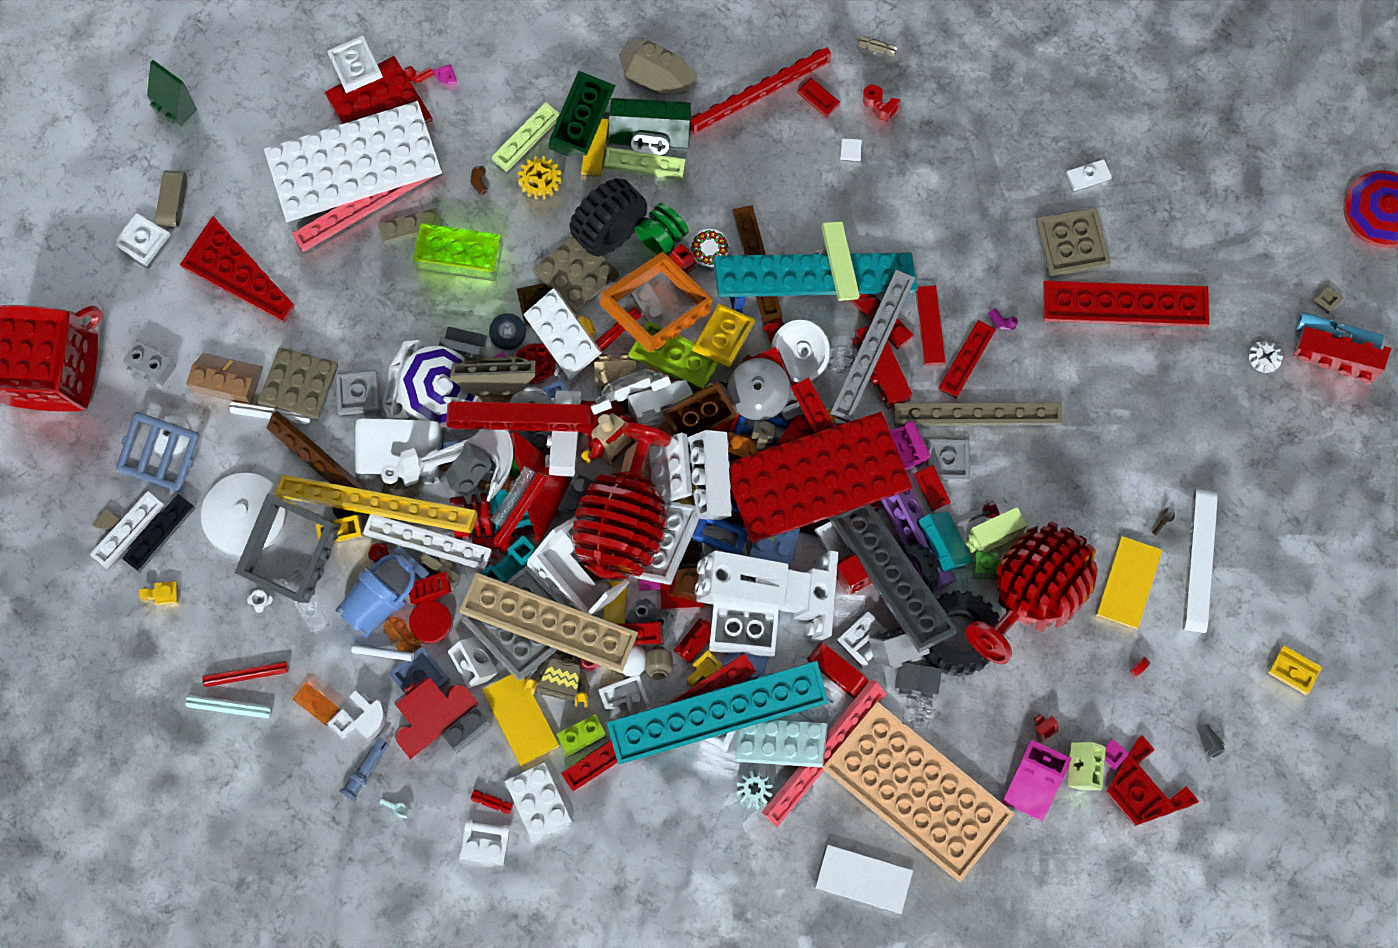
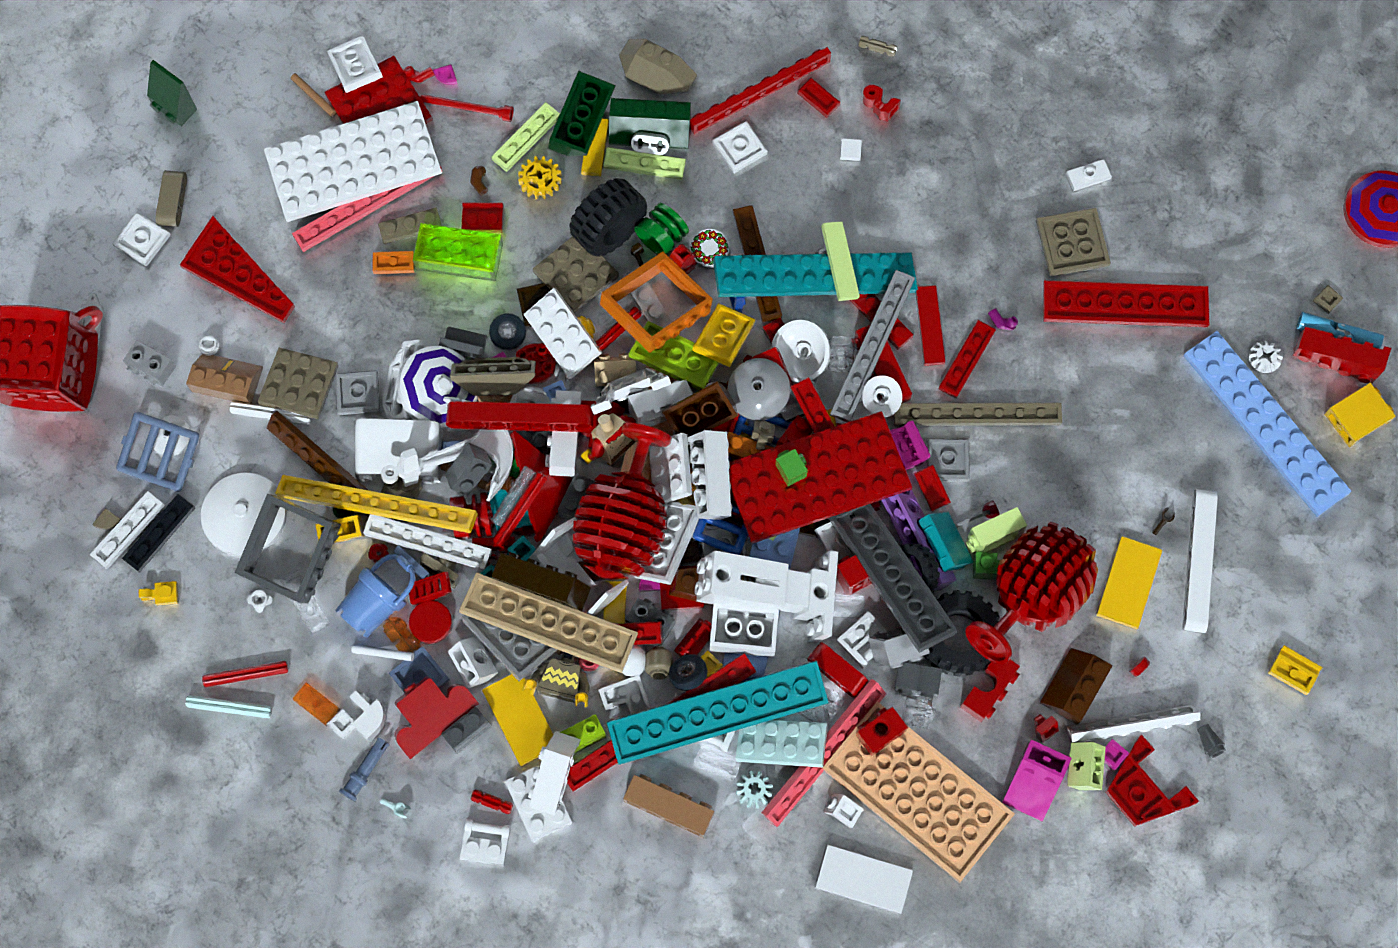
none -> white plate [198,336,220,356]
none -> medium nougat bar [291,73,336,117]
none -> orange plate [372,251,415,274]
none -> red piece [420,94,514,122]
none -> red plate [461,203,503,233]
none -> dark brown wedge [491,552,591,612]
none -> white wedge [528,731,581,815]
none -> medium nougat brick [623,774,714,838]
none -> dark brown hand [631,242,644,267]
none -> black bush [669,654,708,691]
none -> white tile [712,121,768,174]
none -> bright green brick [776,449,808,486]
none -> white bracket [824,793,863,828]
none -> red brick [856,706,908,757]
none -> white dish [862,376,902,417]
none -> red arch [960,659,1020,722]
none -> reddish brown slope [1040,648,1113,725]
none -> white plate [1066,705,1201,743]
none -> light blue plate [1184,331,1351,517]
none -> yellow panel [1324,383,1396,448]

